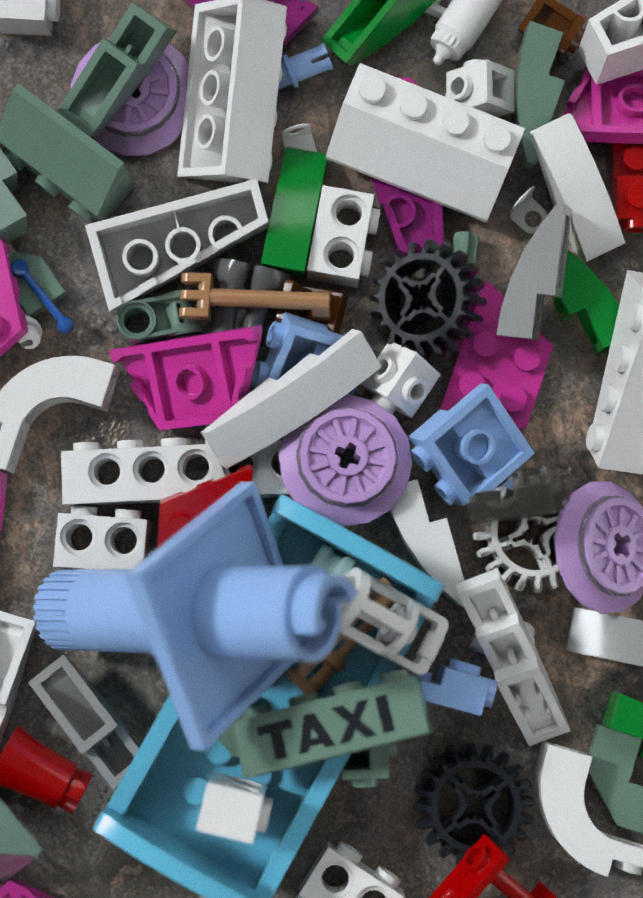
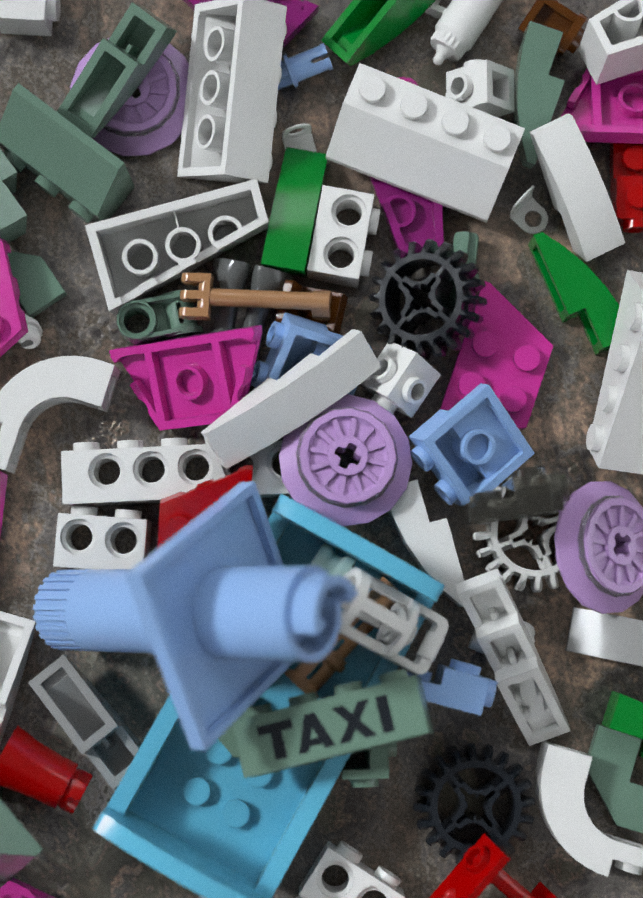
blue hinge [11,259,74,334] -> none
white brick [196,771,273,844] -> none
light grey slope [496,204,572,340] -> none

